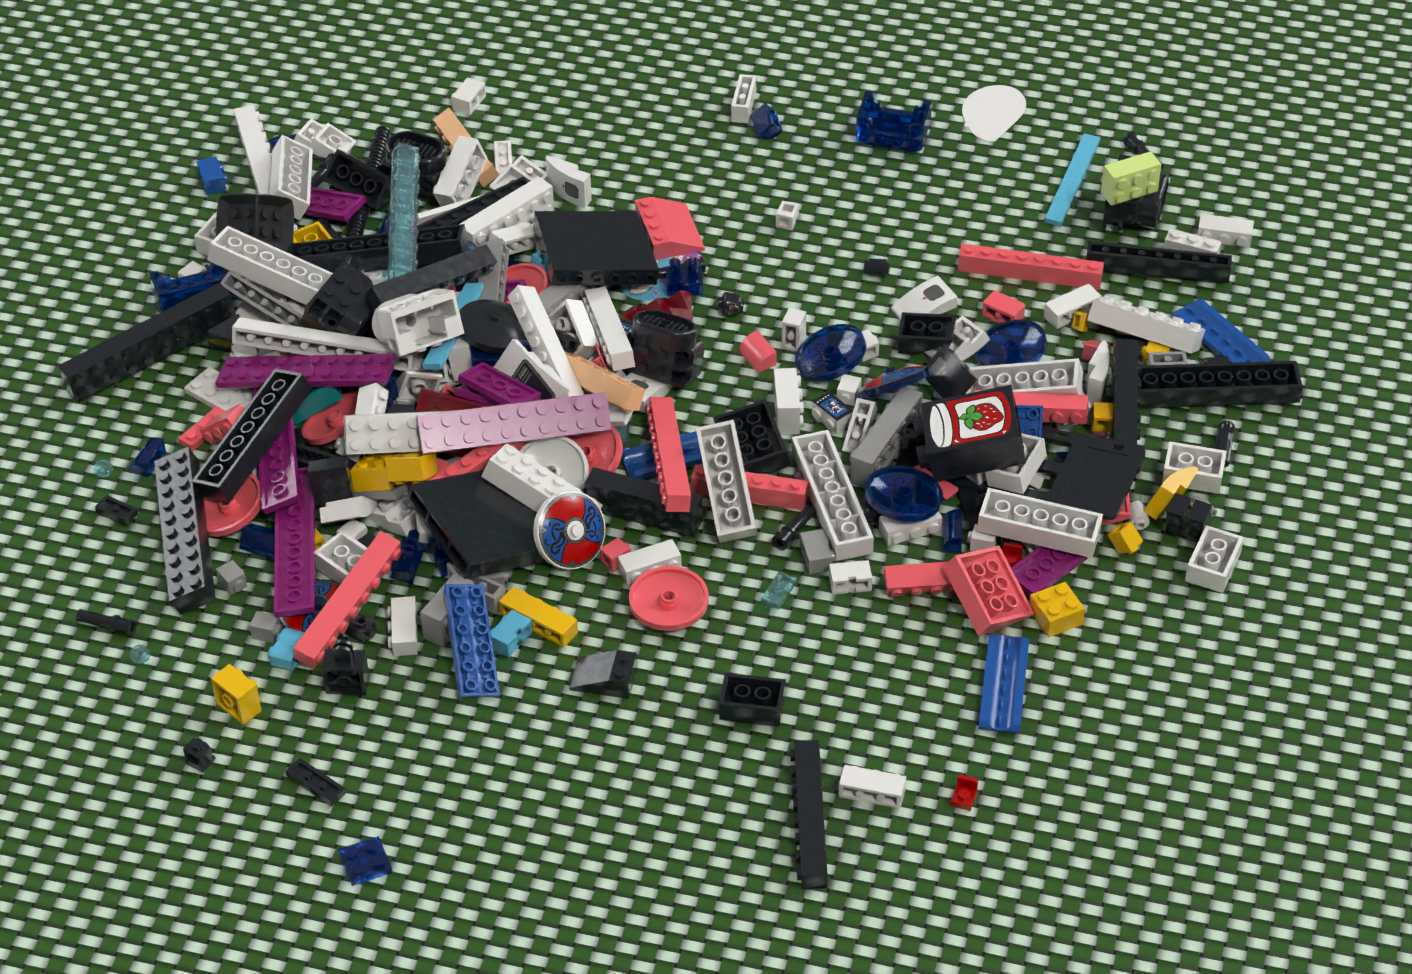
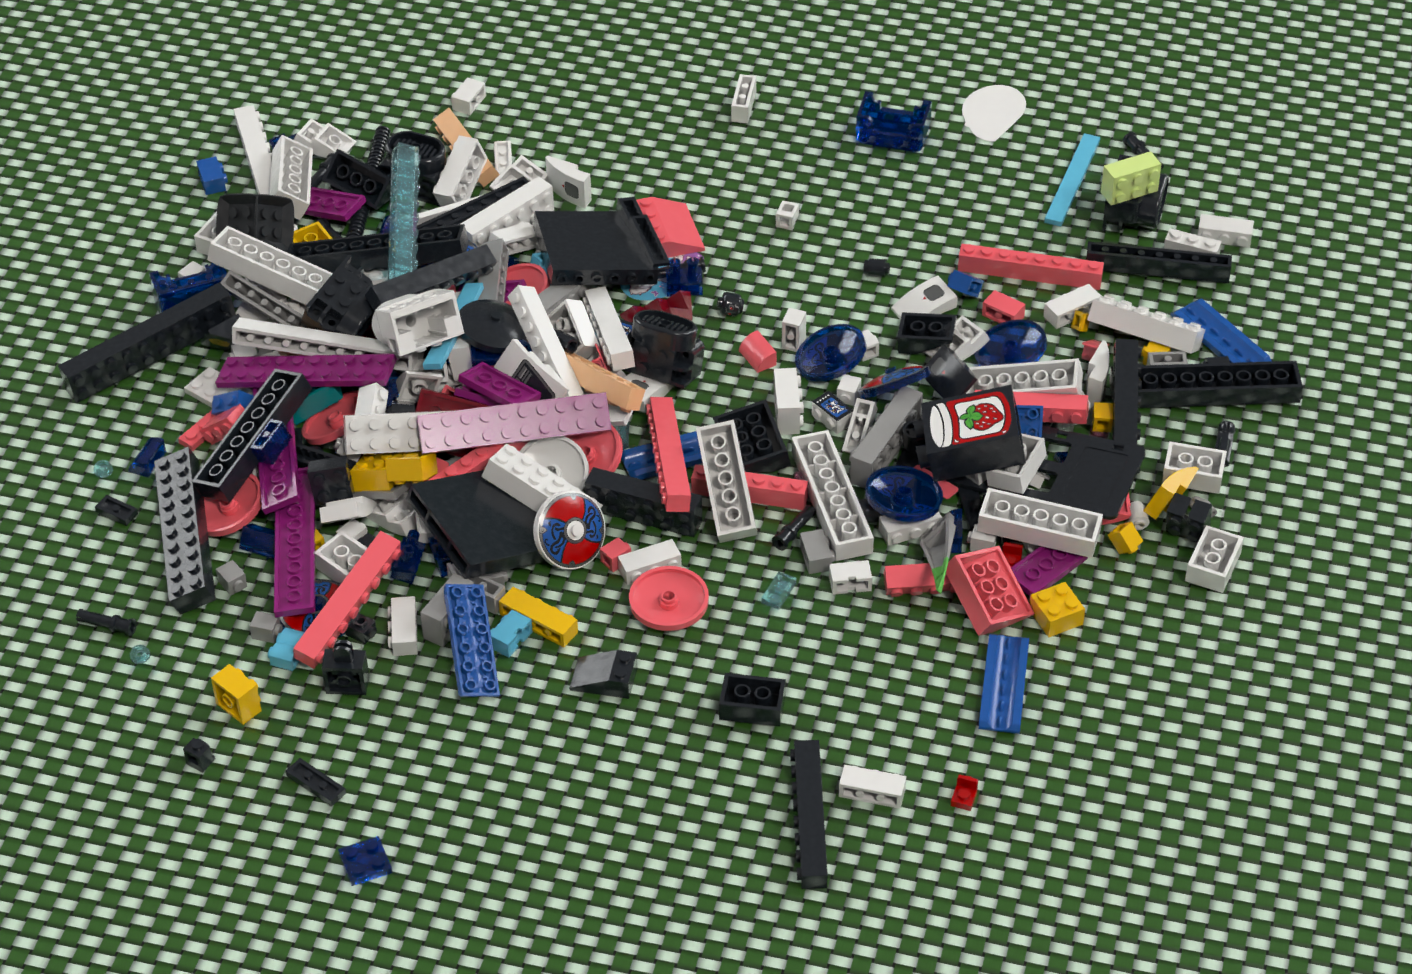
clear blue brick [750,103,783,139] -> none
none -> blue brick [211,390,254,415]
none -> clear blue brick [250,419,293,465]
none -> black slope [616,197,670,267]
none -> light grey plate [920,512,956,594]
none -> blue brick [947,270,984,298]

